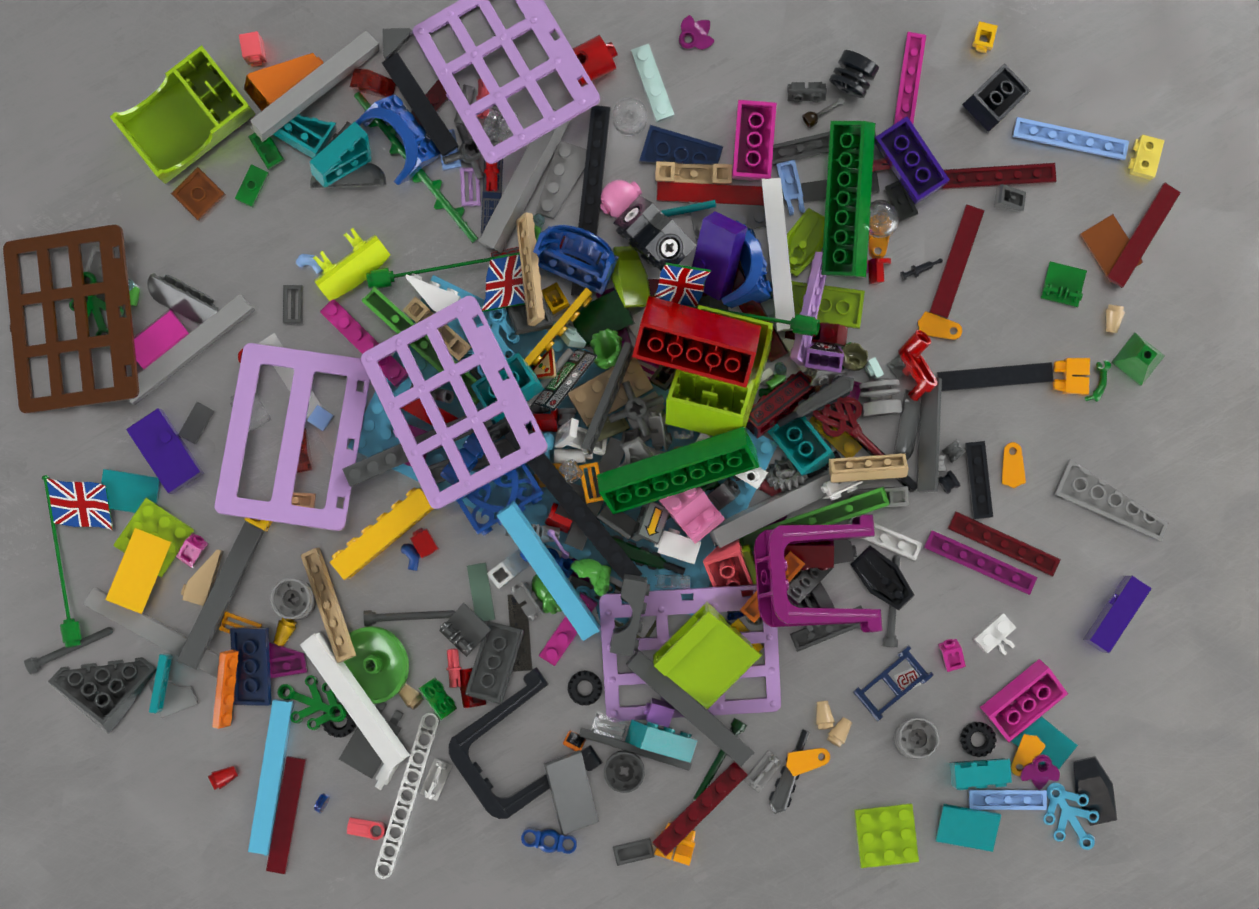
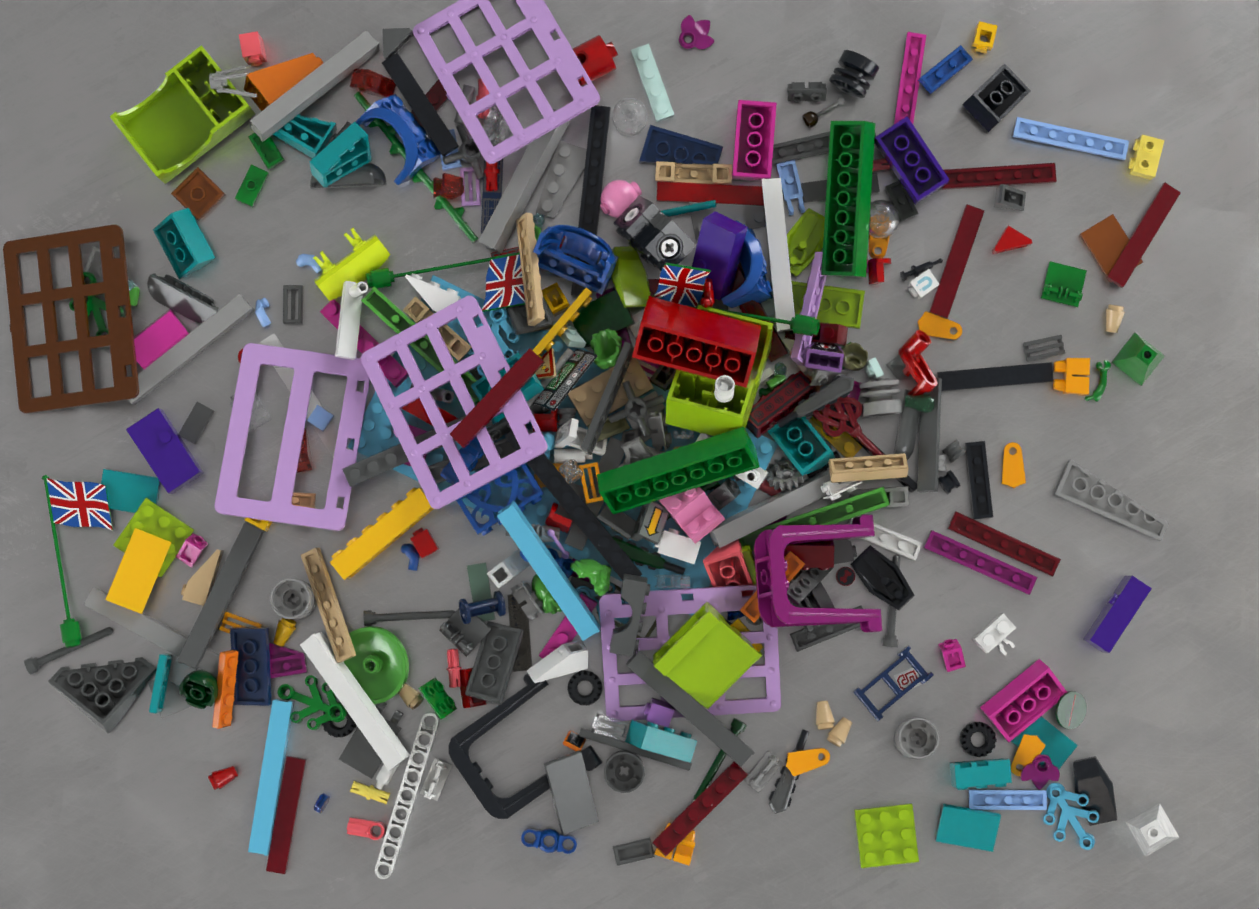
none -> teal slope [153,208,215,279]
none -> dark green cylinder [179,670,218,709]
none -> light grey plant [209,66,257,98]
none -> light blue arm [255,298,271,327]
none -> white piece [335,281,368,360]
none -> light yellow pin [350,781,390,804]
none -> clear red window [433,173,464,200]
none -> dark red tile [450,348,545,448]
none -> dark blue hose [459,591,506,624]
none -> white slope [527,640,588,683]
none -> red arm [701,278,715,308]
none -> white wheel [714,375,735,403]
none -> tile [836,567,855,586]
none -> clear green cone [904,394,935,413]
none -> white brick [908,269,940,299]
none -> blue tile [918,45,973,95]
none -> red slope [992,225,1032,254]
none -> dark grey tile [1023,335,1065,362]
none -> piece [1055,691,1087,729]
none -> white slope [1126,803,1179,856]

